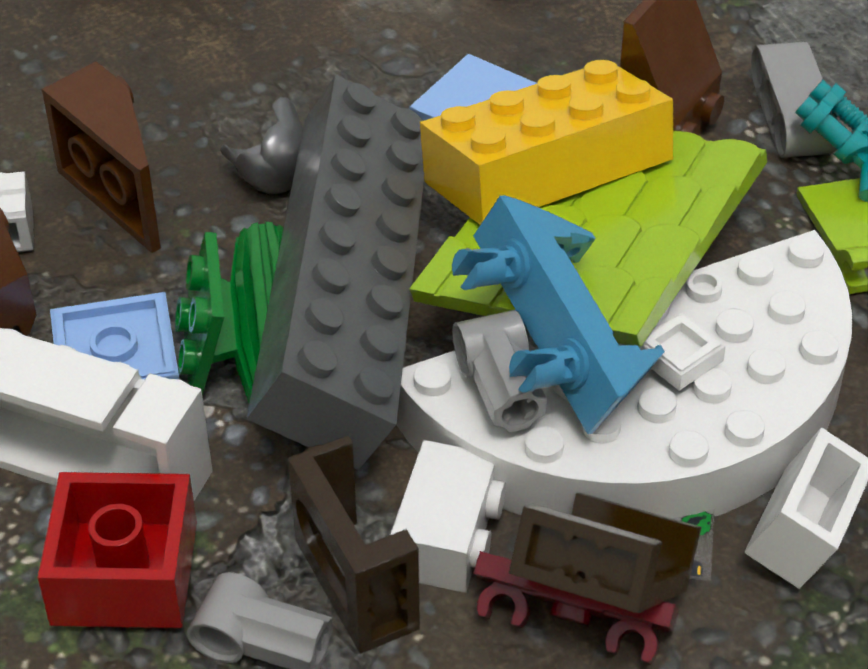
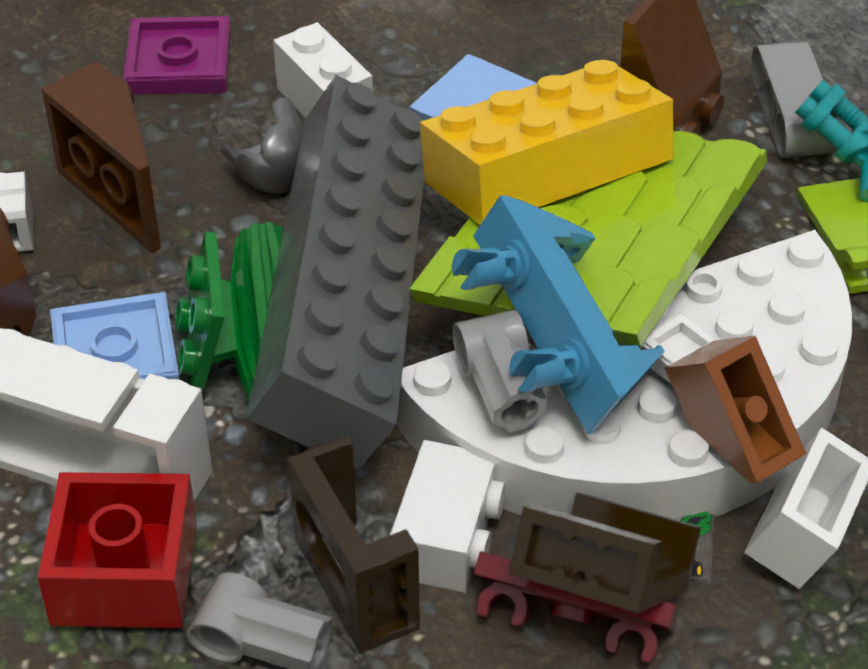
none -> magenta tile [123,16,231,95]
none -> white piece [273,22,373,118]
none -> dark orange slope [665,335,807,483]

